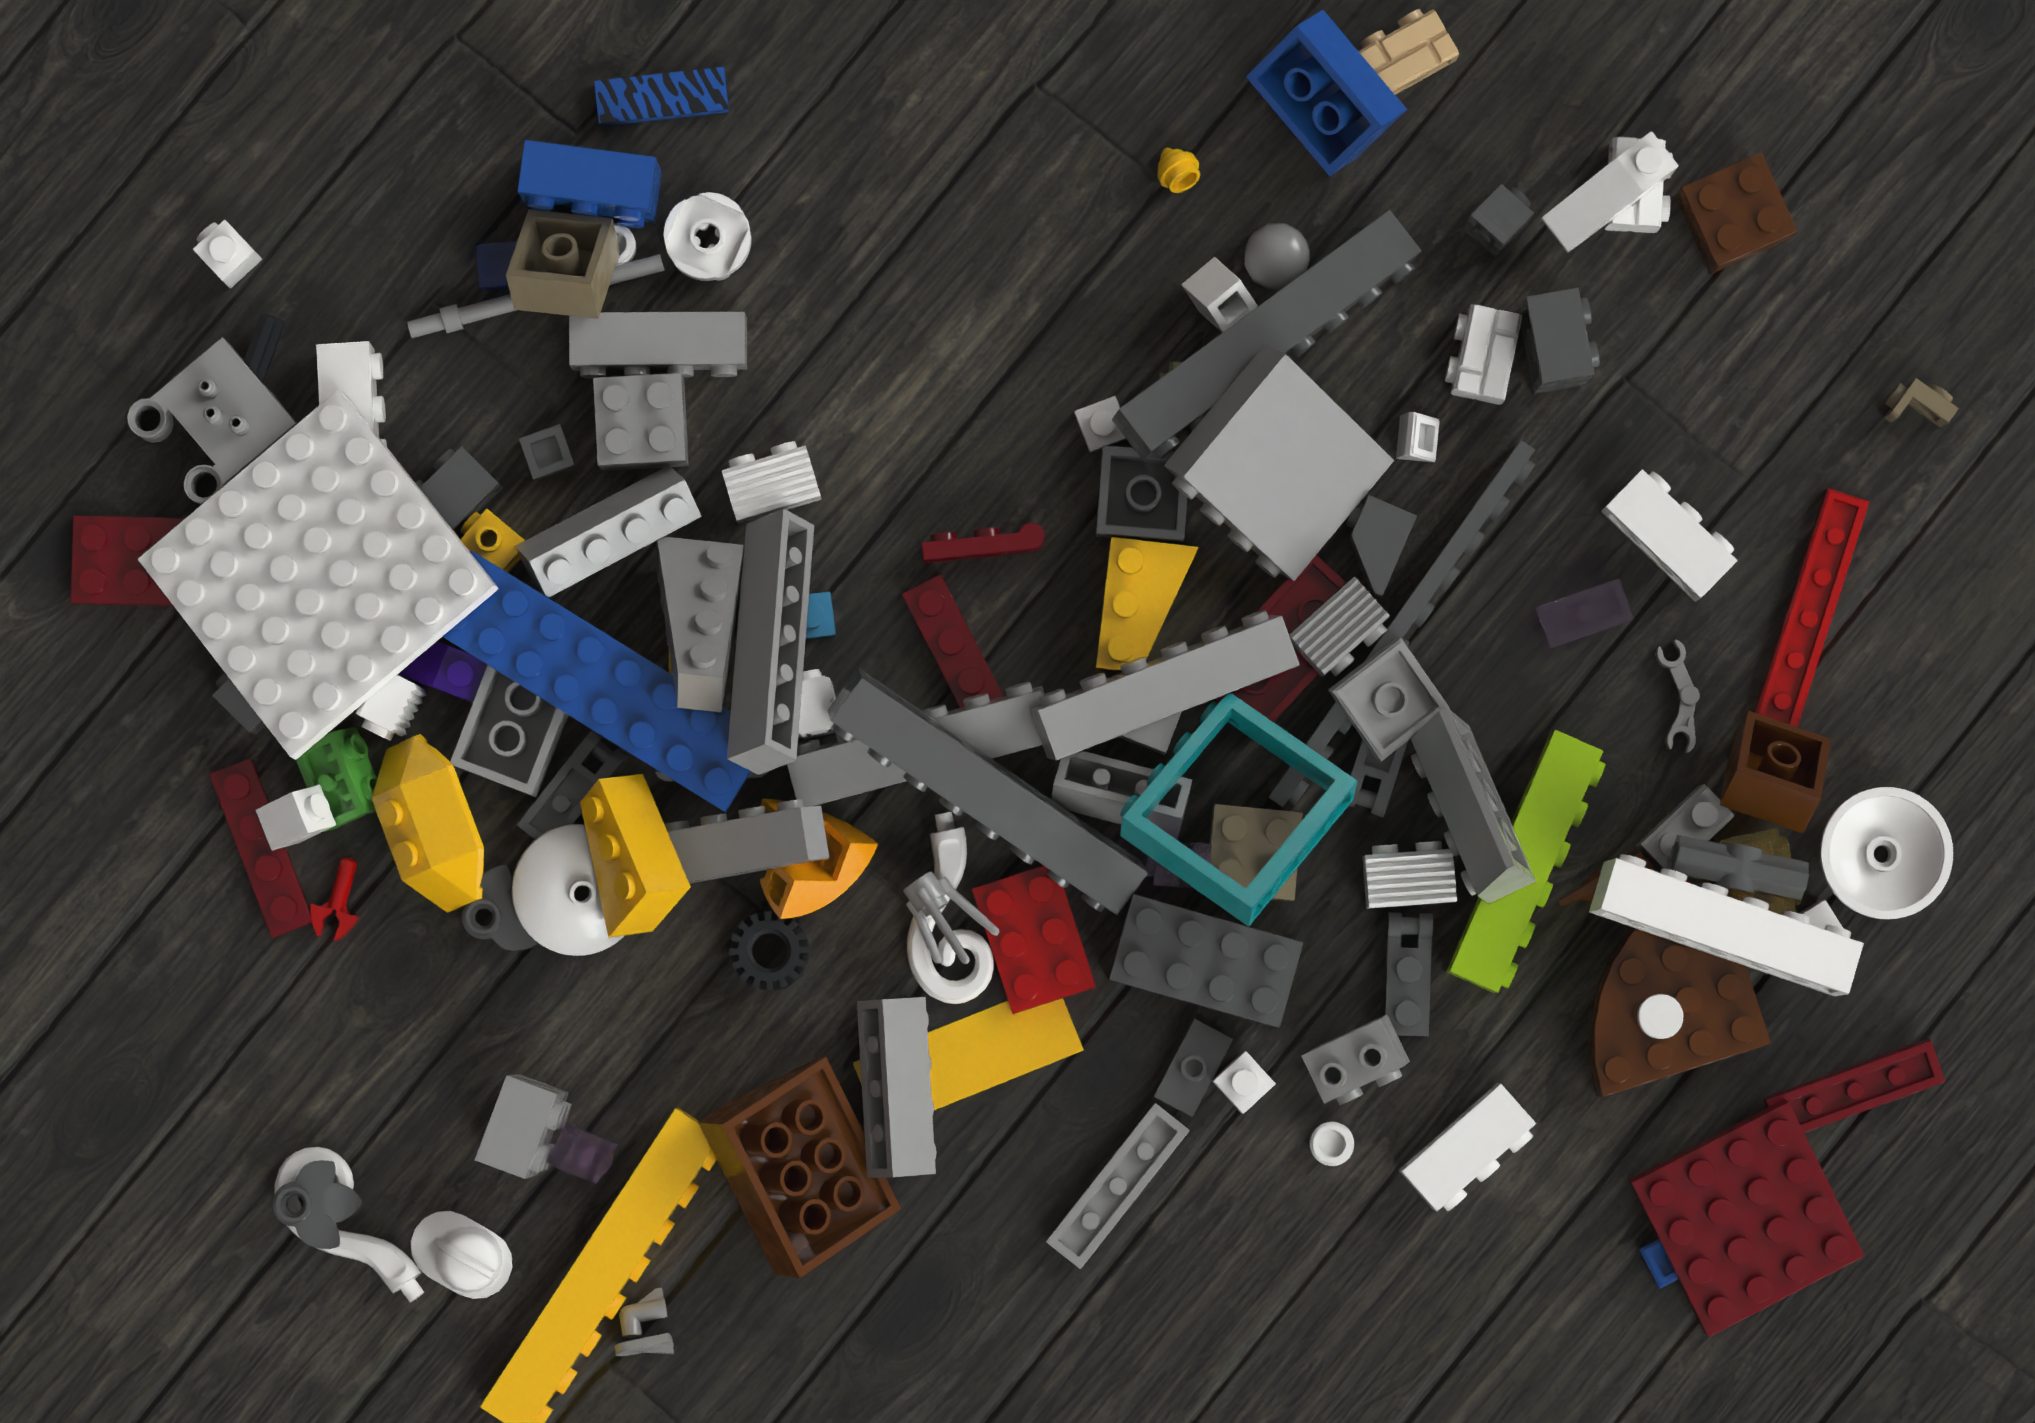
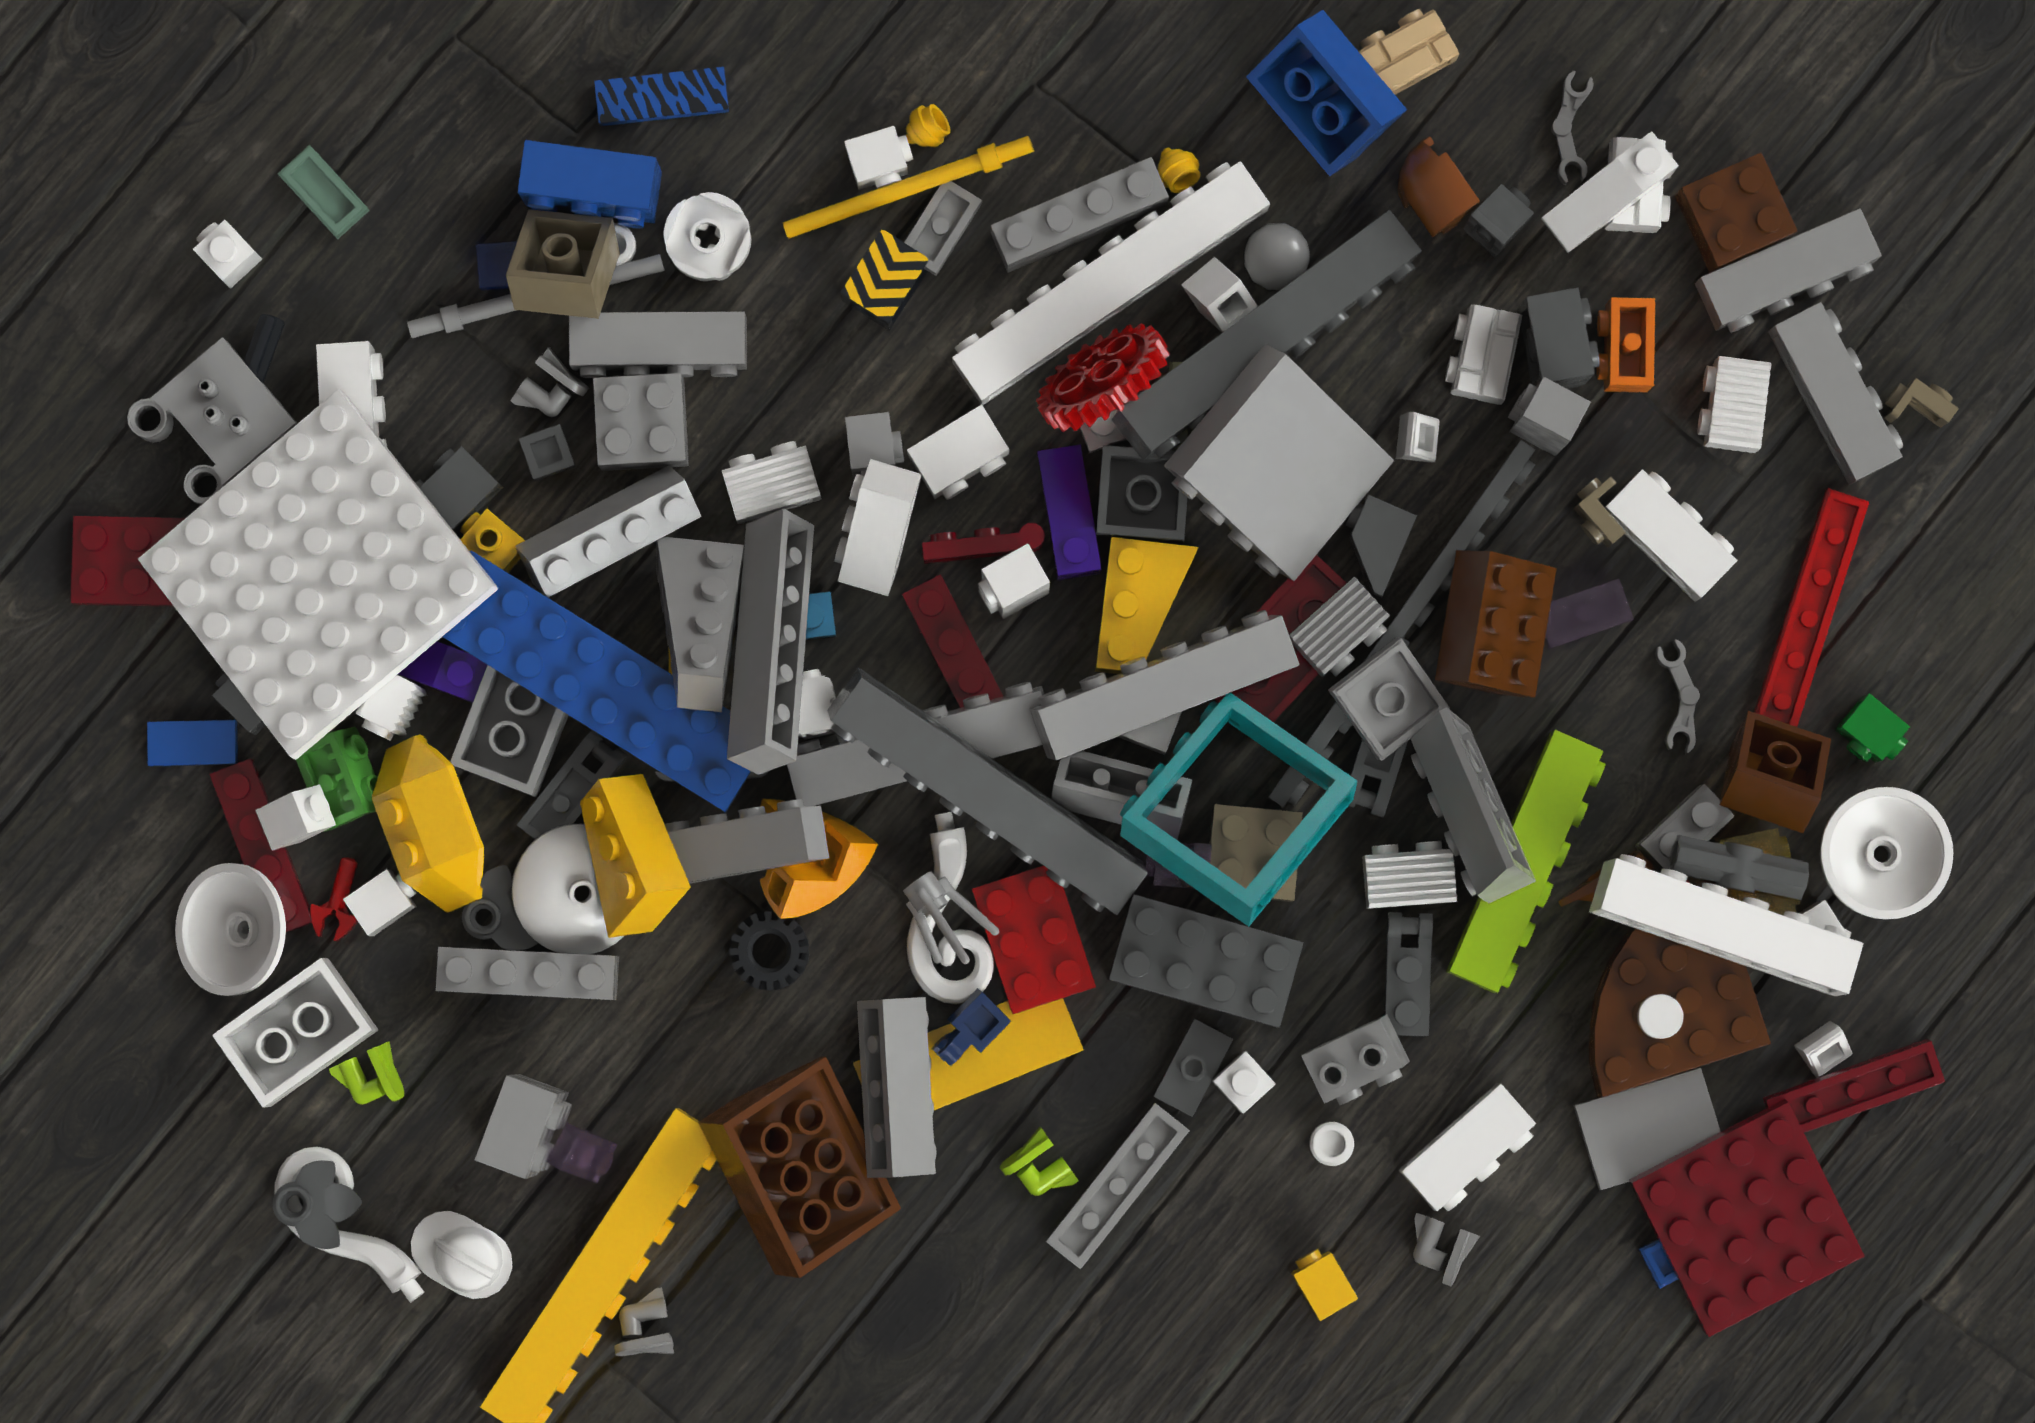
none -> blue tile [147,720,238,766]
none -> white dish [175,863,286,996]
none -> white brick [212,958,378,1108]
none -> sand green tile [278,145,370,239]
none -> lime piece [329,1041,404,1105]
none -> white brick [343,869,417,936]
none -> light grey brick [436,947,619,1000]
none -> light grey piece [510,347,589,417]
none -> yellow bar [783,136,1034,239]
none -> white brick [834,459,921,596]
none -> piece [840,230,928,331]
none -> white brick [844,126,913,190]
none -> light grey brick [845,412,904,479]
none -> light grey plate [904,181,982,276]
none -> yellow plate [906,104,950,148]
none -> white brick [907,405,1009,500]
none -> dark blue plate [931,988,1011,1066]
none -> white brick [952,161,1270,406]
none -> white brick [978,544,1050,619]
none -> light grey brick [991,157,1169,273]
none -> lime piece [1000,1127,1079,1196]
none -> red gear [1036,323,1170,432]
none -> dark purple slope [1037,445,1101,581]
none -> yellow brick [1291,1249,1358,1321]
none -> dark orange brick [1398,136,1480,238]
none -> light grey piece [1413,1213,1480,1286]
none -> reddish brown brick [1435,550,1557,698]
none -> light grey brick [1508,377,1591,456]
none -> light grey piece [1551,71,1593,185]
none -> light grey tile [1573,1068,1721,1190]
none -> dark tan bracket [1574,477,1626,548]
none -> orange brick [1596,297,1655,392]
none -> light grey brick [1695,208,1882,333]
none -> white brick [1697,356,1771,453]
none -> light grey brick [1768,302,1903,485]
none -> white slope [1794,1021,1853,1078]
none -> green brick [1835,693,1910,763]

